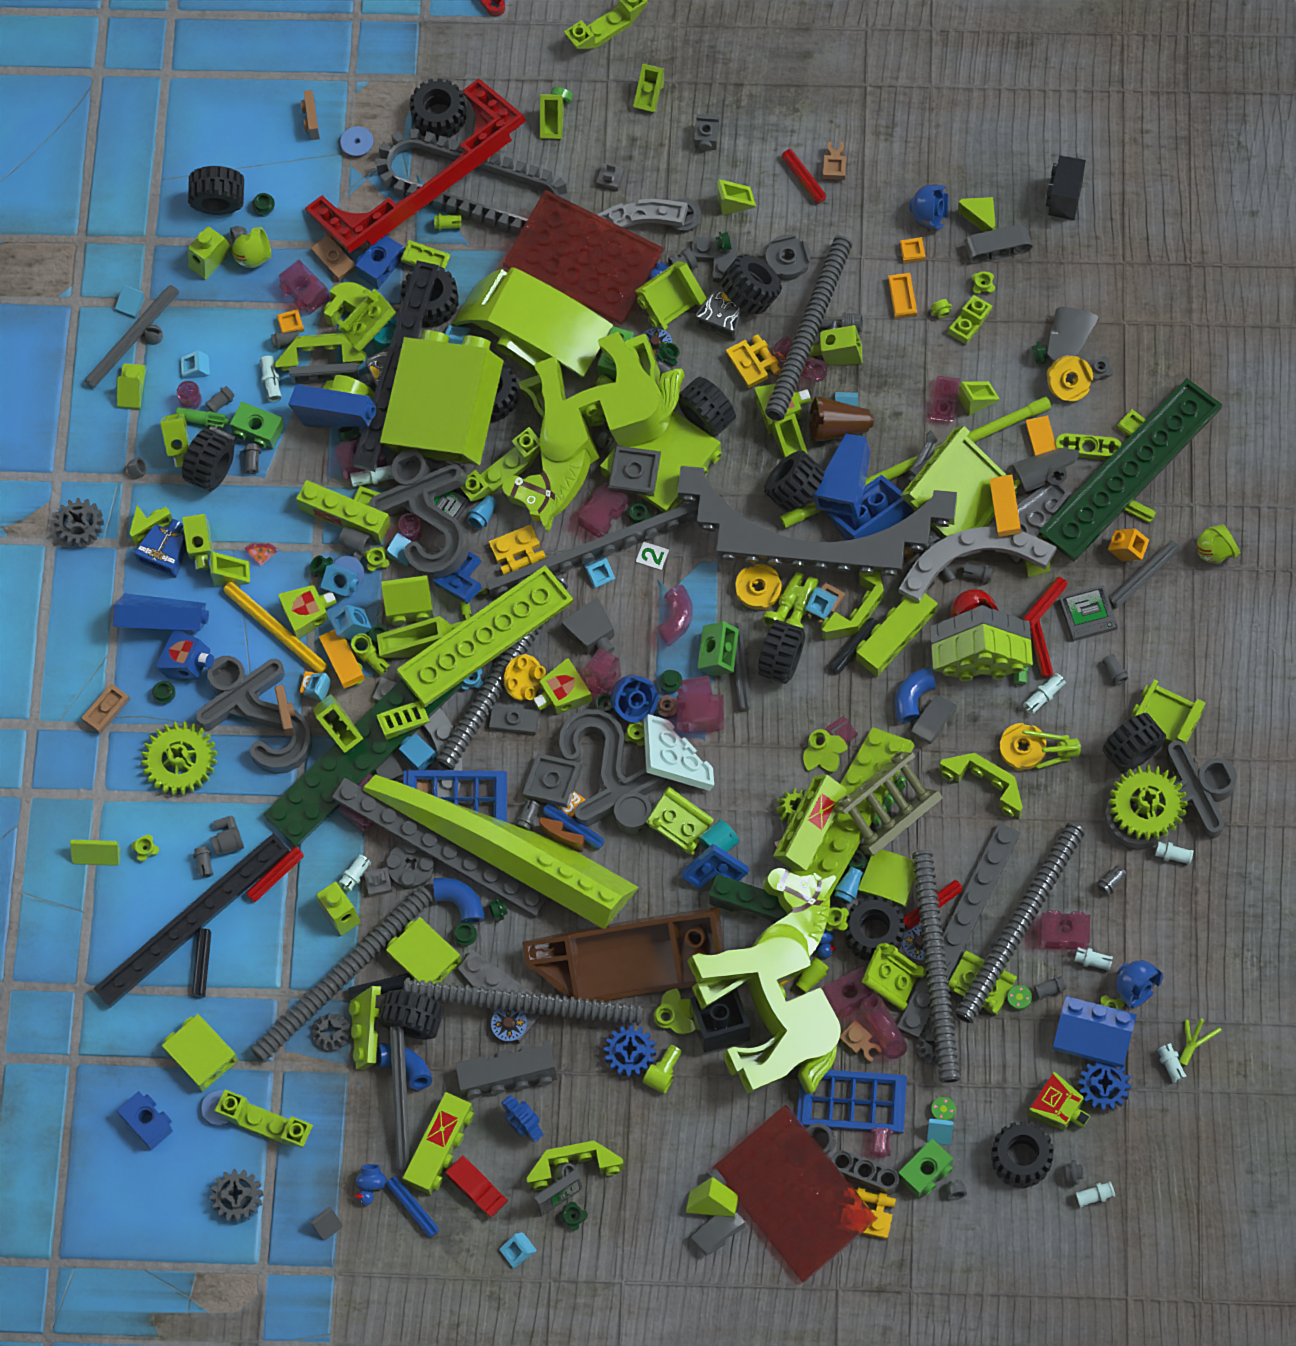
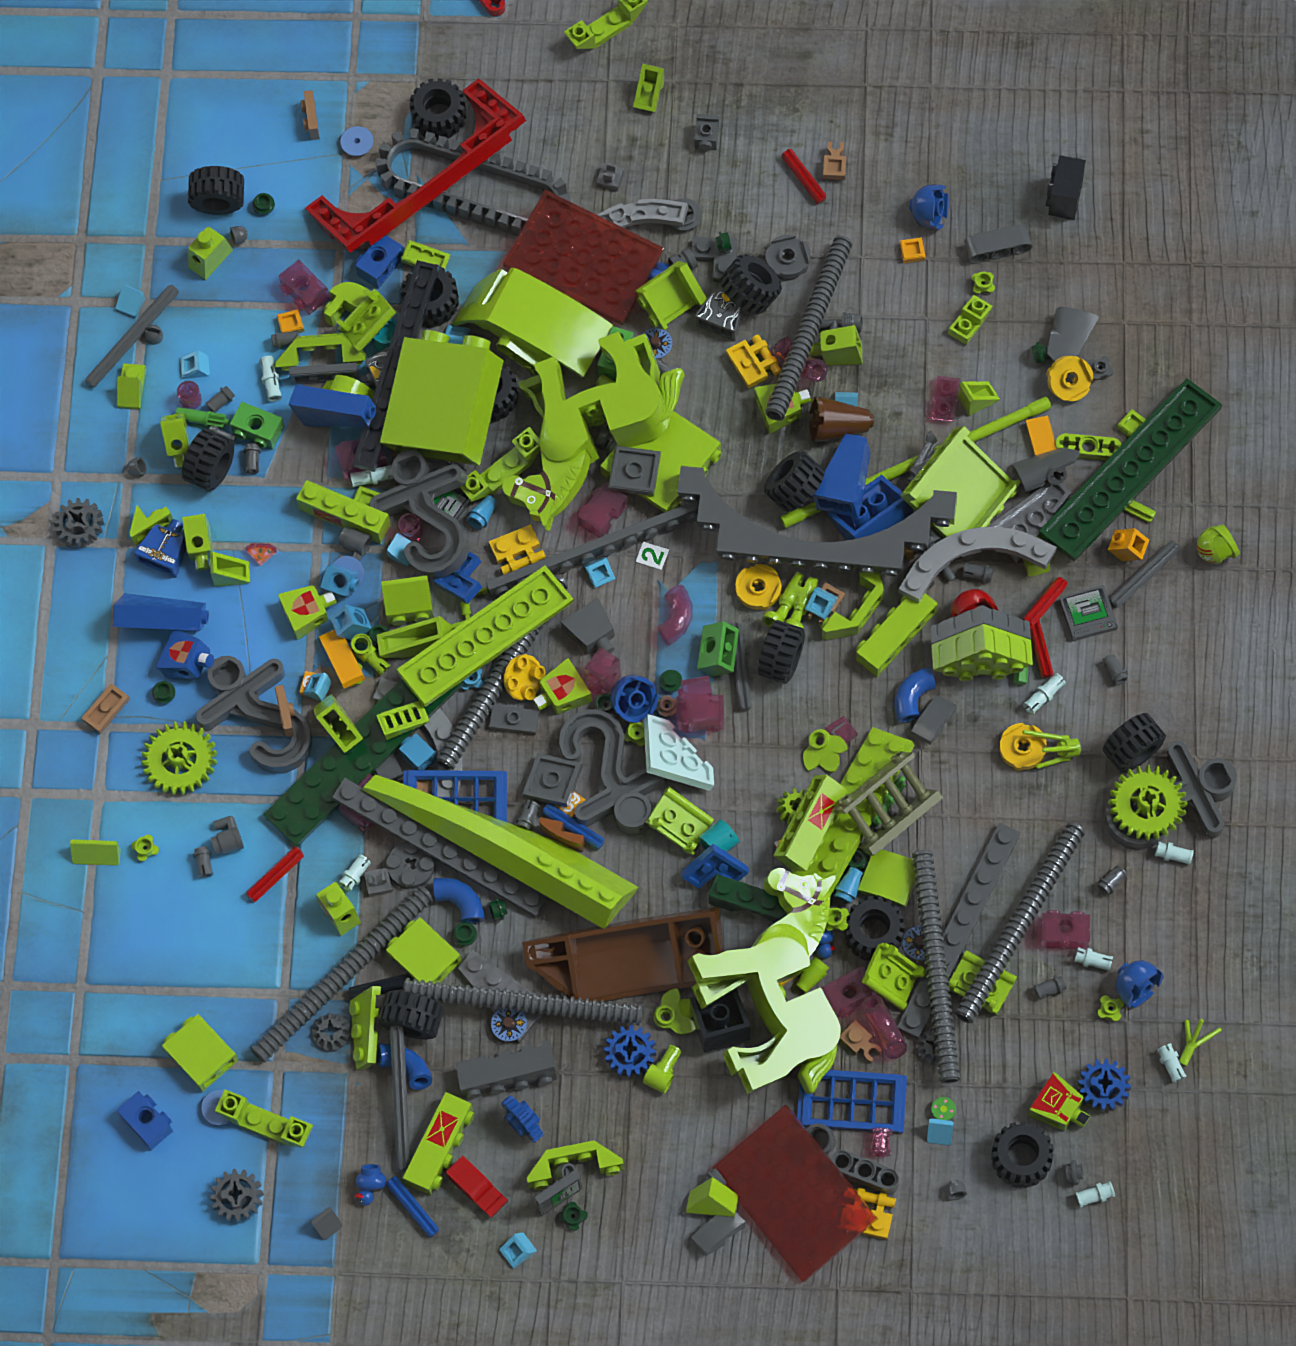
black plate [94,833,289,1008] -> none
black axle [192,928,211,998] -> none
yellow axle [223,582,328,673] -> none
lime helmet [232,227,271,268] -> none
dark green plate [310,555,333,578] -> none
medium nougat plate [311,235,356,281] -> none
dark green plate [338,427,361,443] -> none
lime plate [364,547,389,572] -> none
lime pin [434,213,461,231] -> none
lime slope [540,94,564,139] -> none
bright green tile [551,87,573,105] -> none
dark green plate [626,502,652,525] -> none
dark green plate [657,342,680,366] -> none
black tyre [678,377,736,438] -> none
lime slope [716,179,756,215] -> none
lime slope [772,412,808,458] -> none
black axle [830,617,879,674] -> none
light orange tile [888,273,917,319] -> none
bright green brick [898,1139,953,1198] -> none
red axle [904,880,962,930] -> none
lime plate [931,299,952,319] -> none
lime slope [939,753,1023,819] -> none
lime slope [958,197,995,232] -> none
light orange tile [990,474,1022,537] -> none
bright green tile [1007,985,1032,1011] -> none
blue slope [1052,996,1137,1068] -> none
lime panel [1131,679,1206,745] -> none

